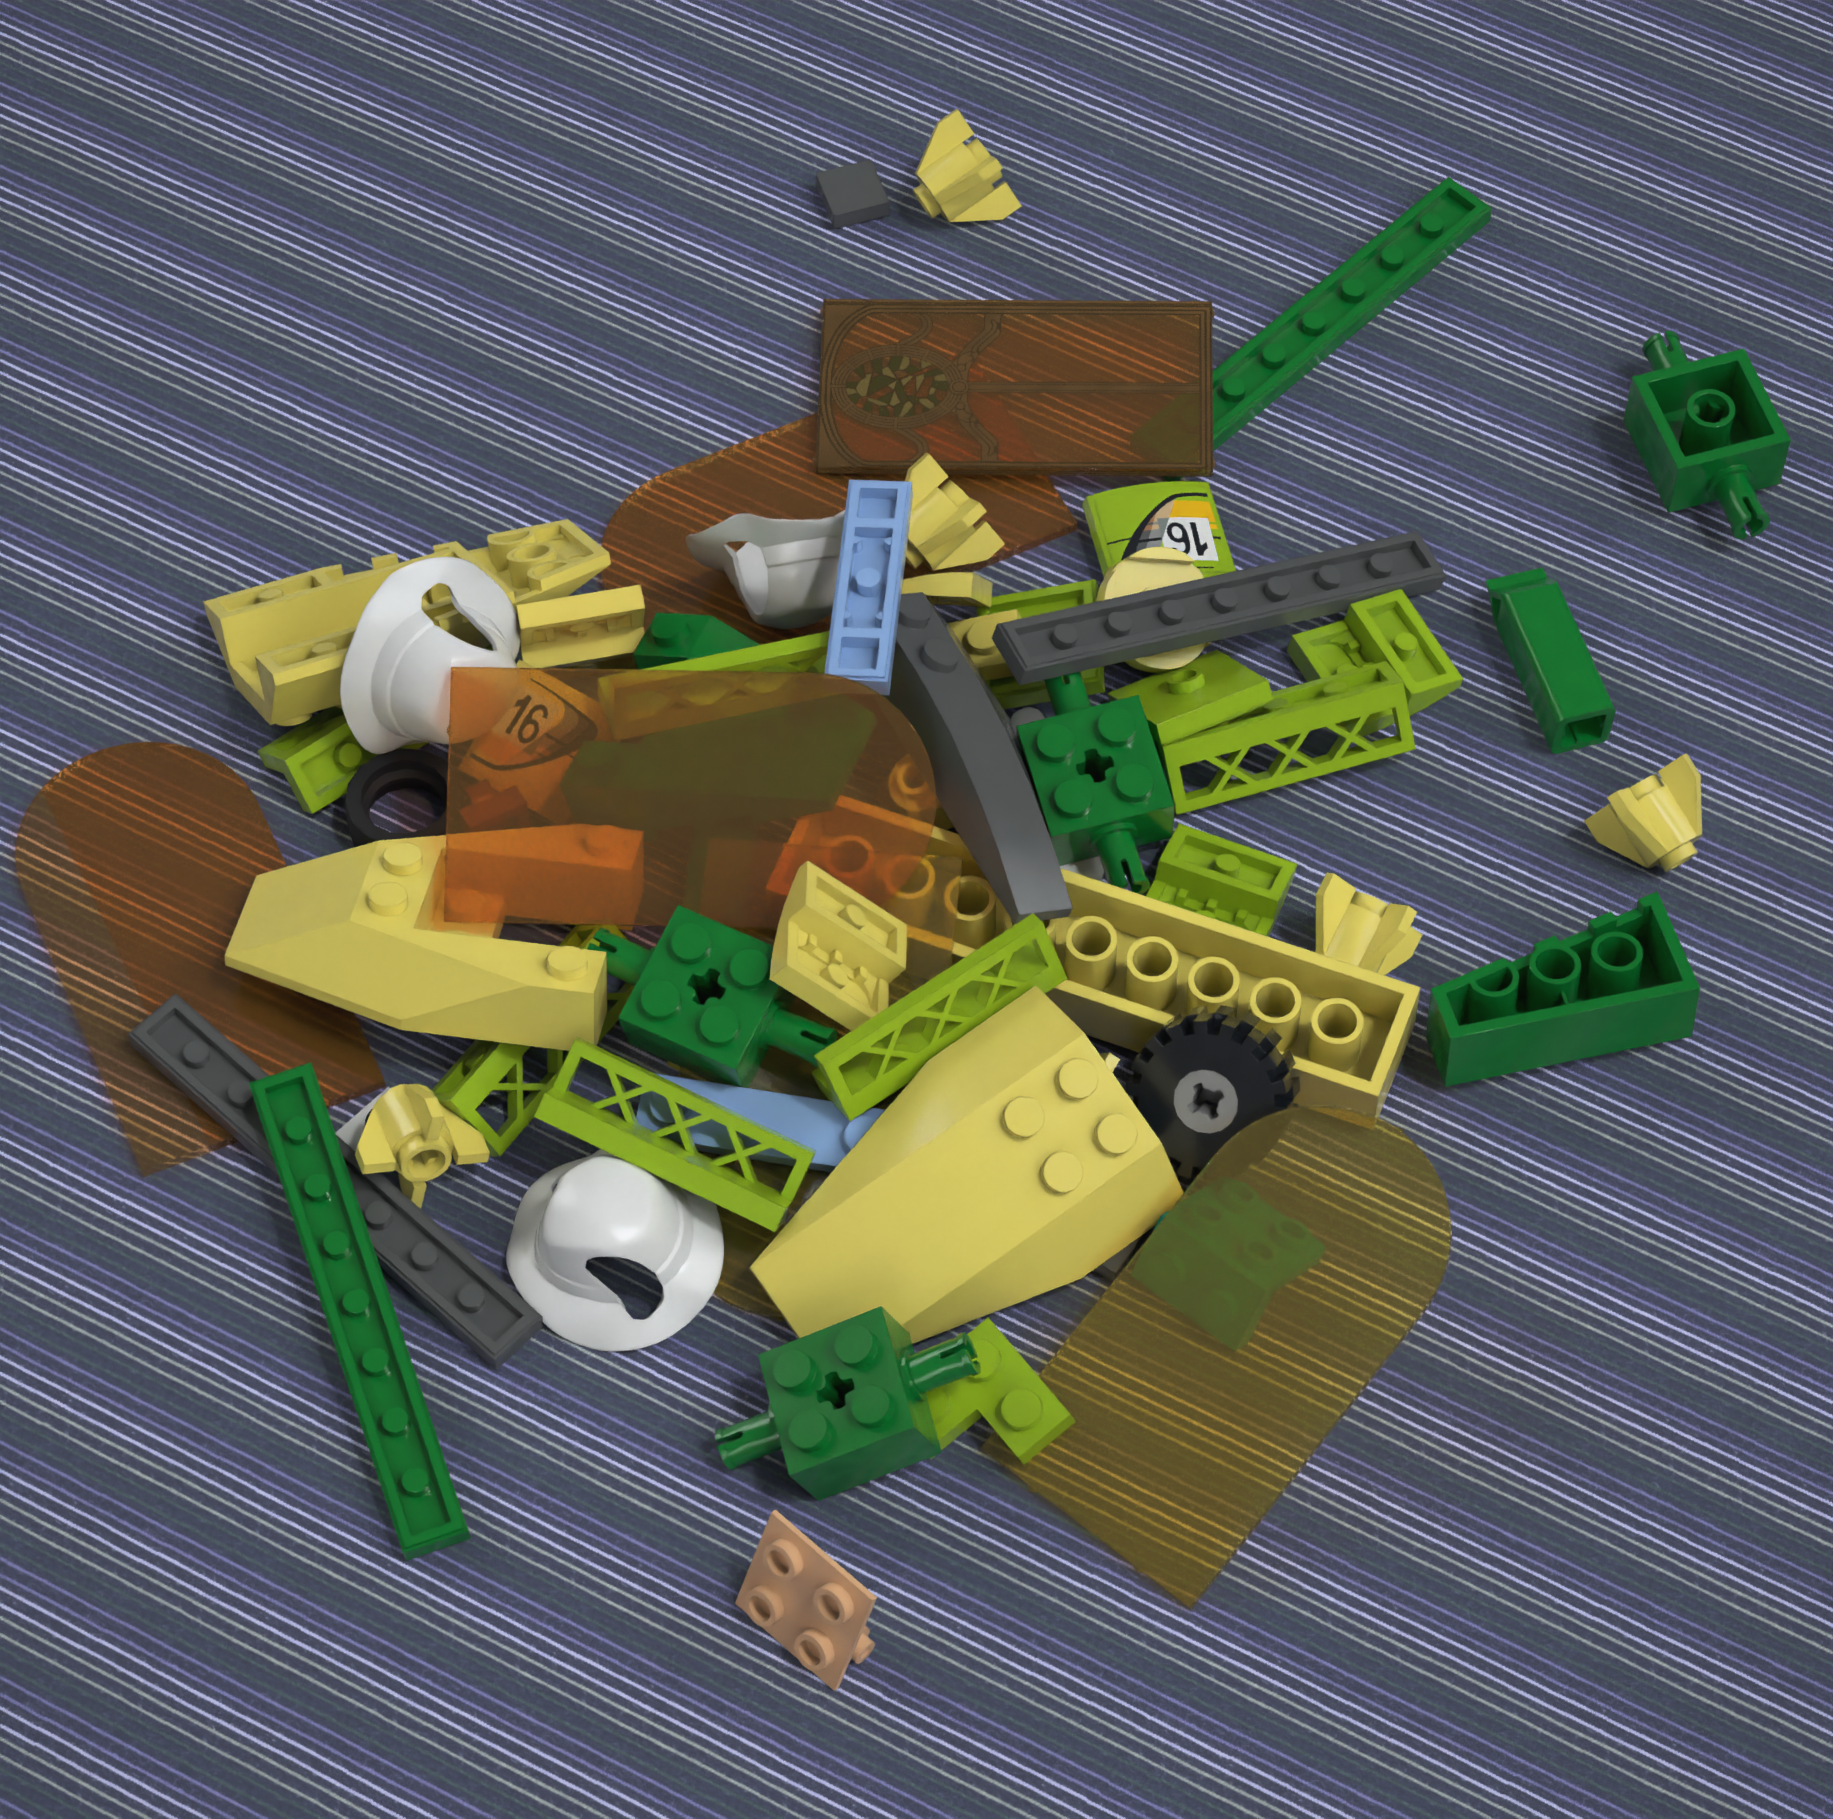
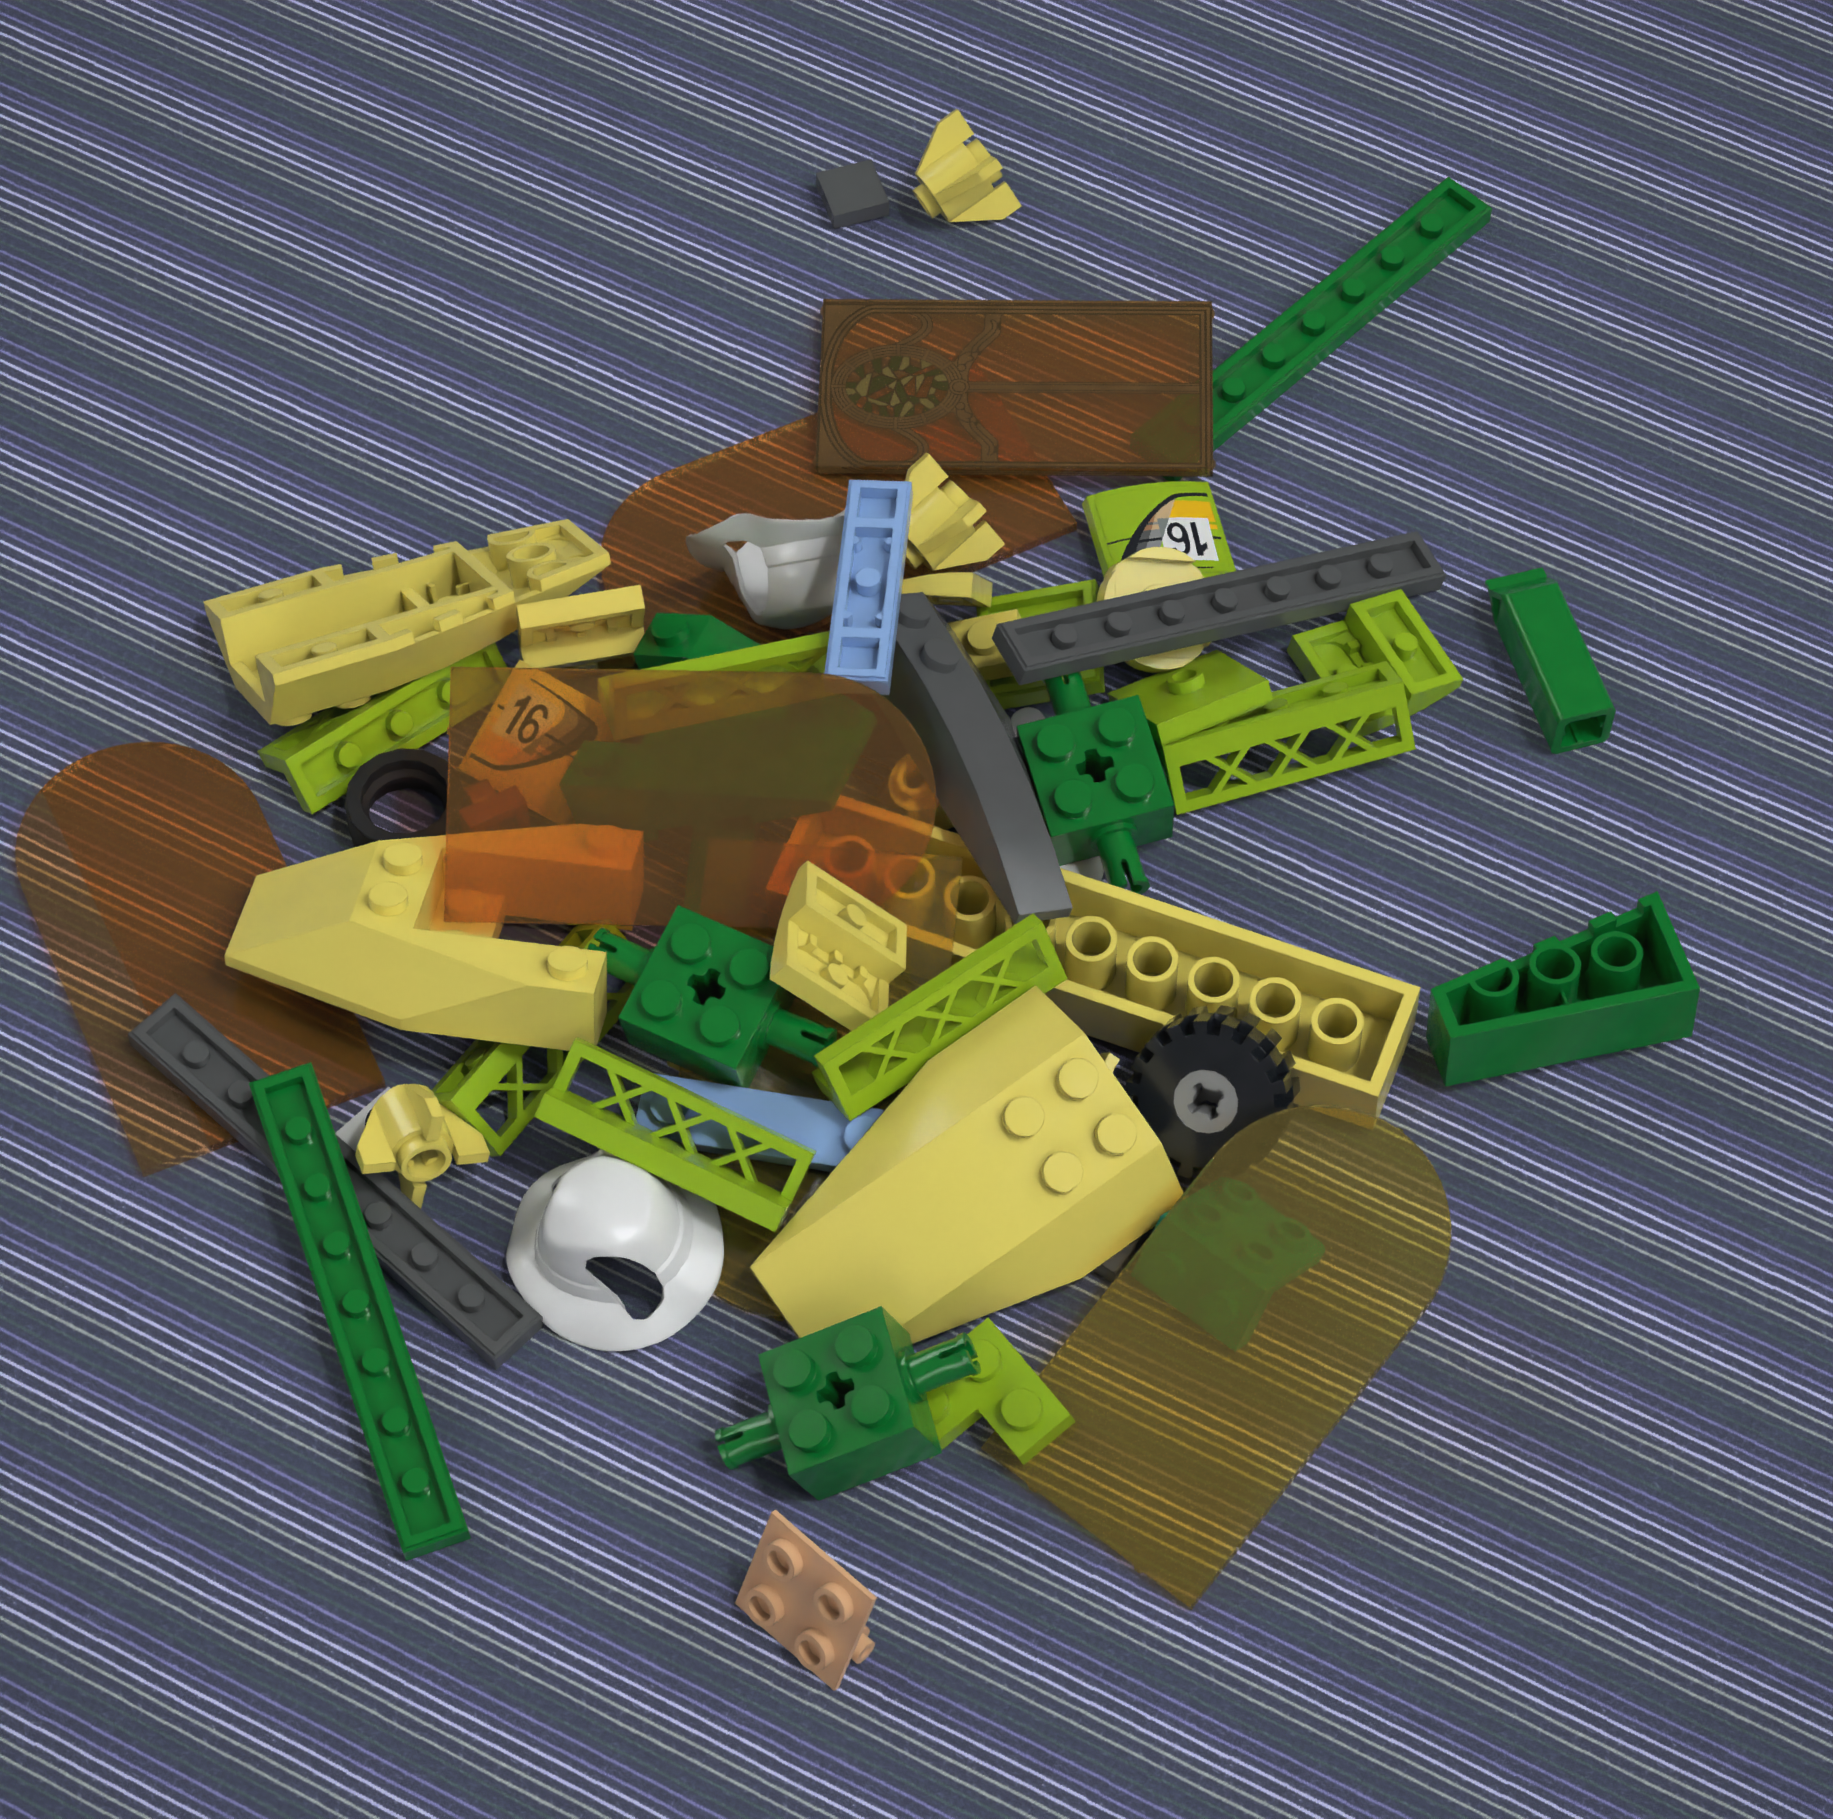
white piece [340,557,520,754] -> none
lime slope [1146,823,1297,937] -> none
light yellow brick [1315,872,1423,975] -> none
light yellow brick [1584,754,1703,872] -> none
green brick [1623,330,1791,540] -> none

